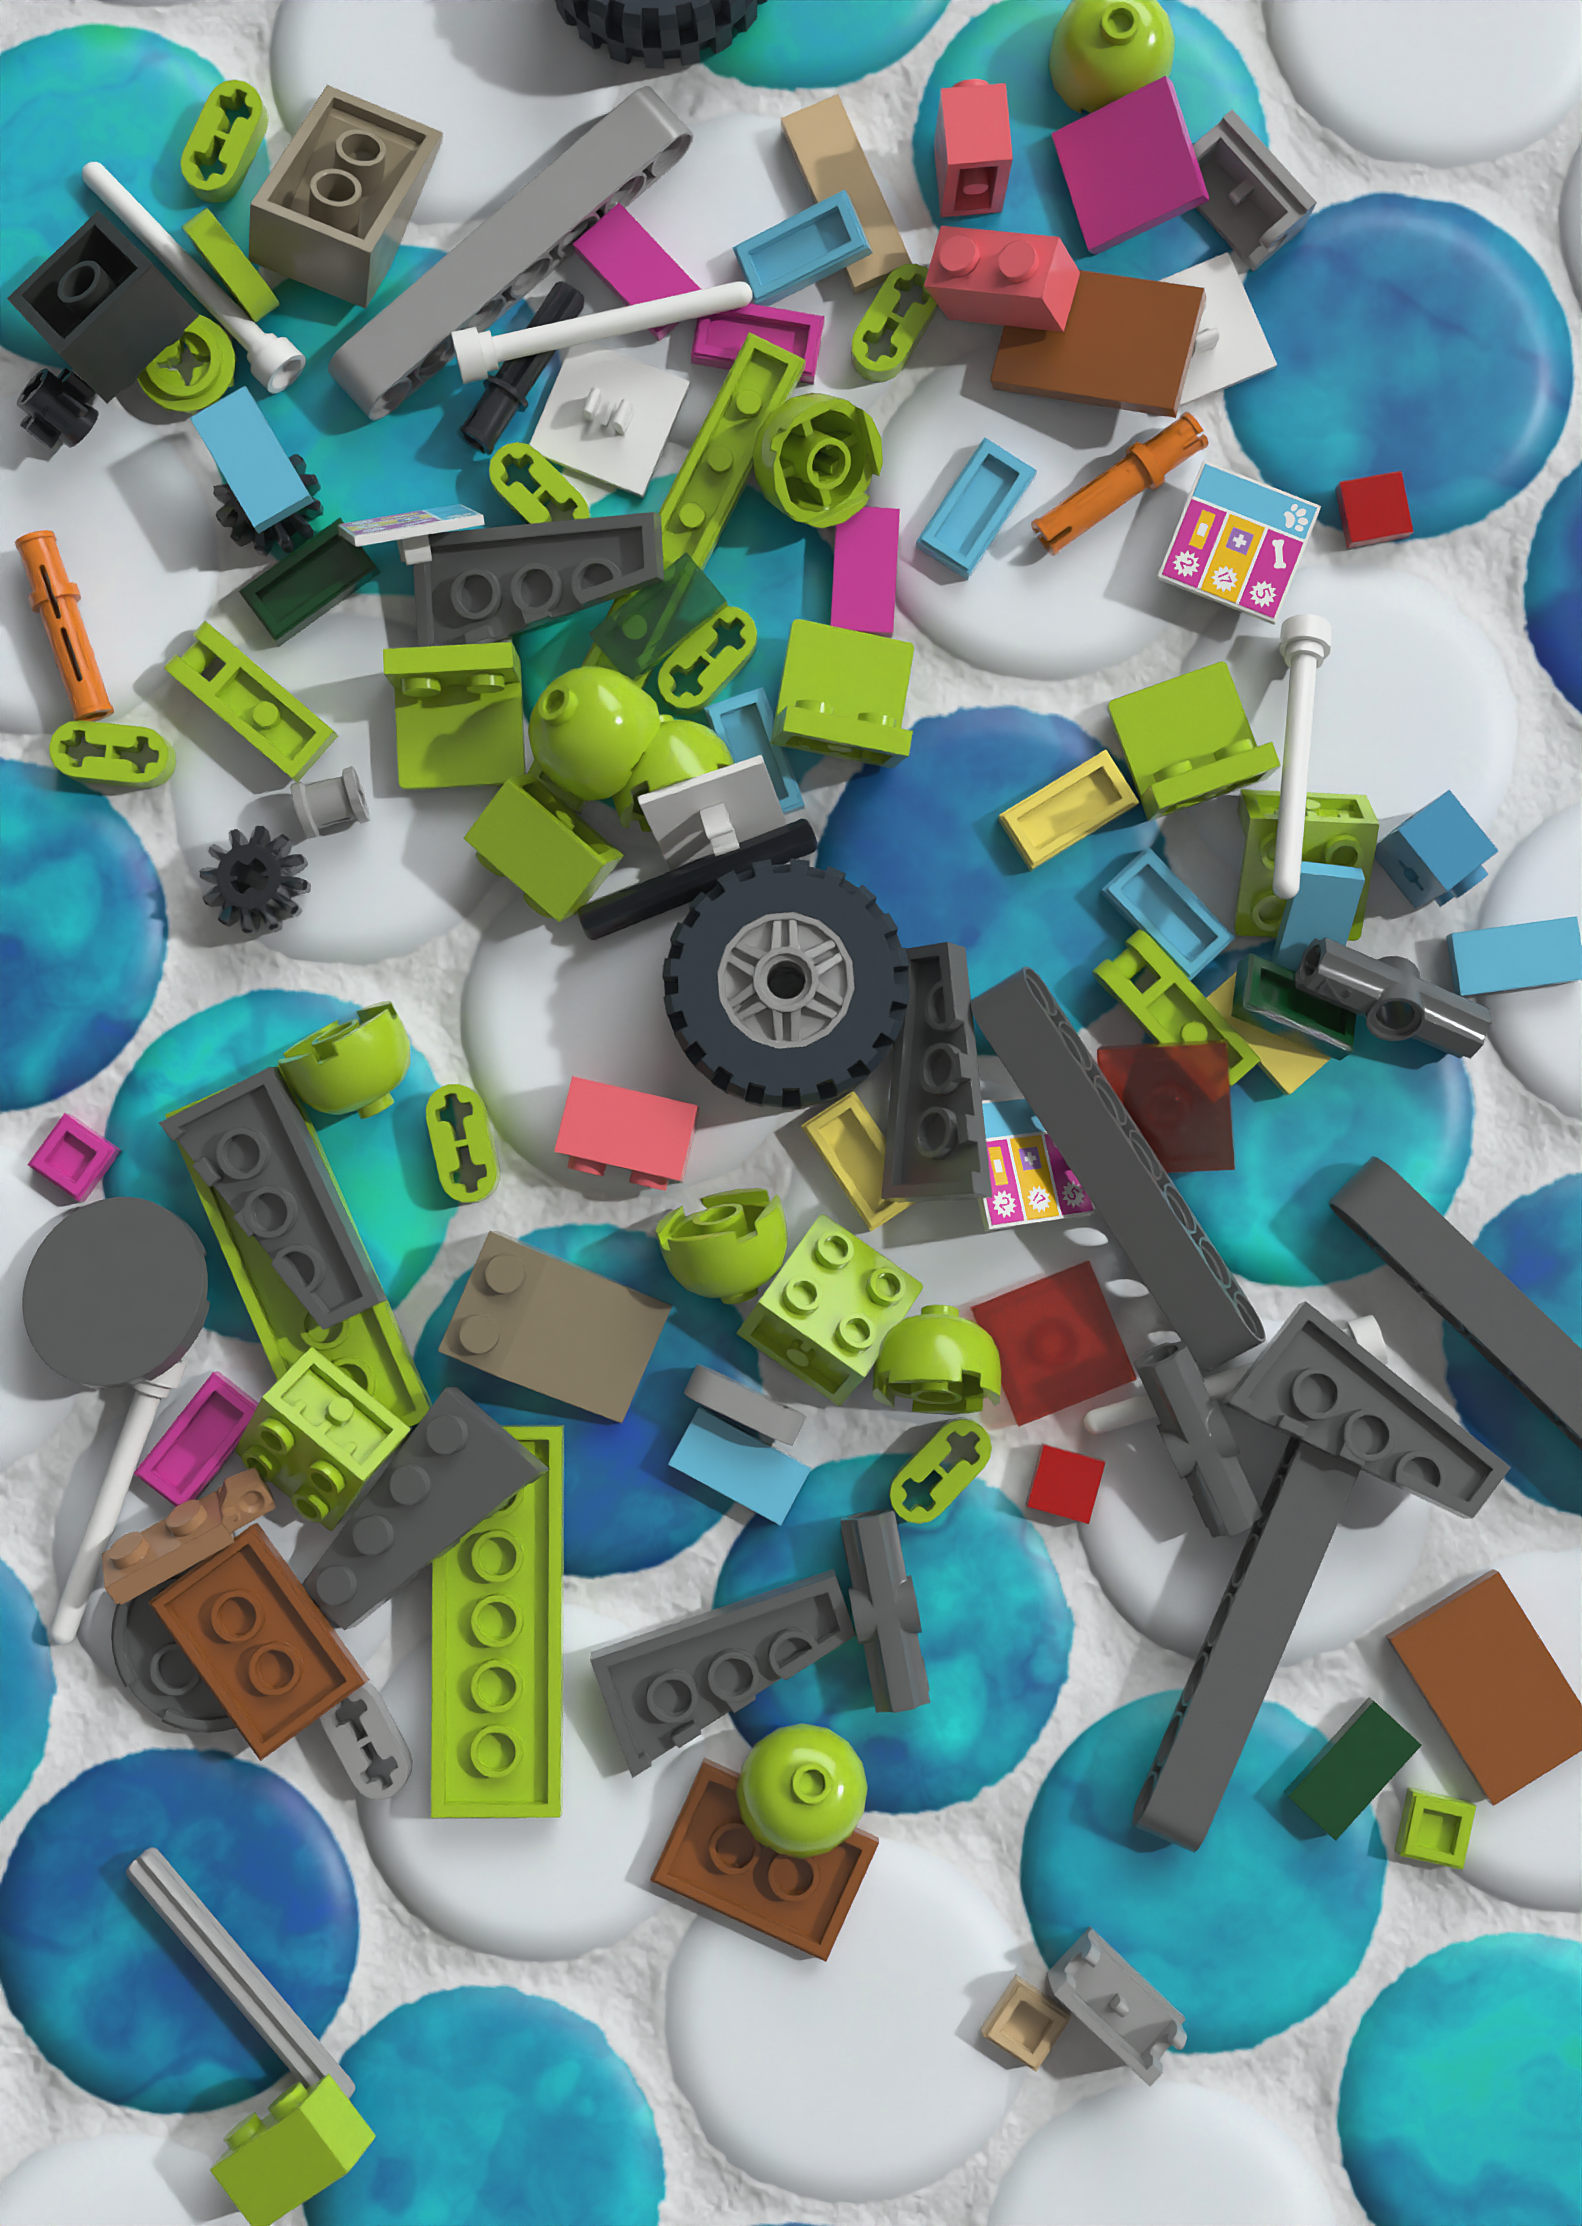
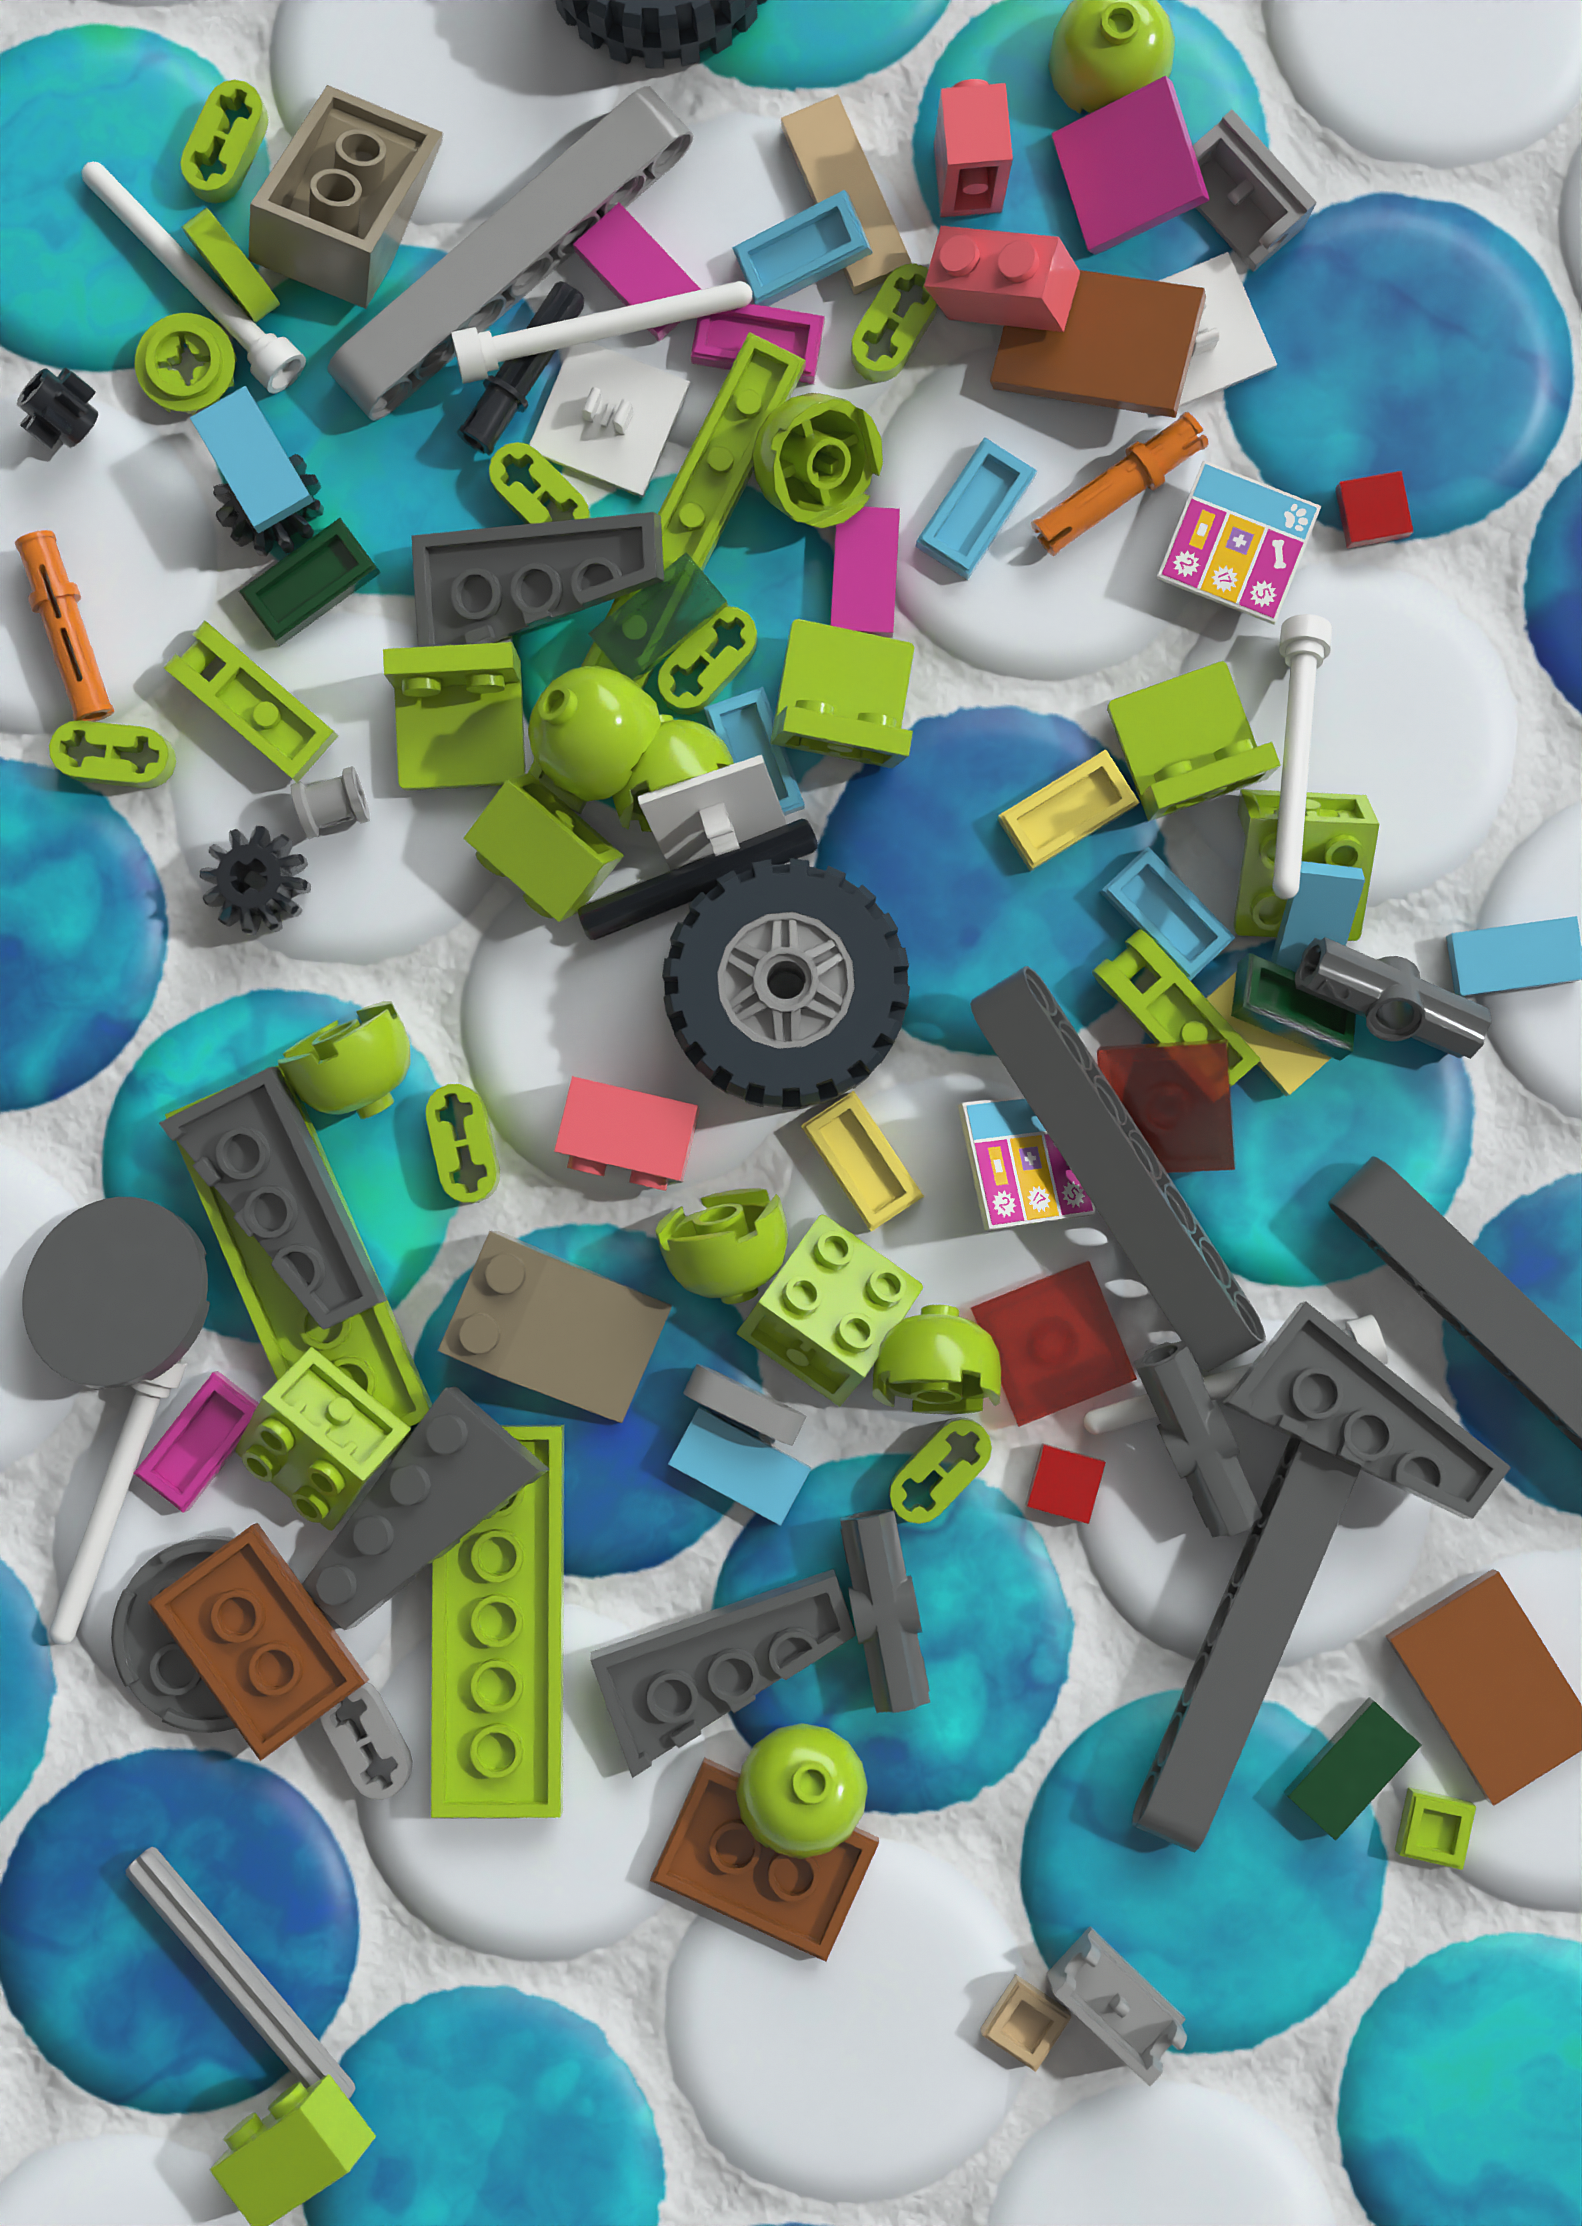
pearl dark grey brick [7,210,199,404] -> none
dark pink tile [27,1113,122,1202] -> none
medium nougat hinge [102,1467,276,1605] -> none
white piece [337,504,485,566] -> none
dark grey wing [881,942,992,1203] -> none
dark azure brick [1374,789,1499,909] -> none

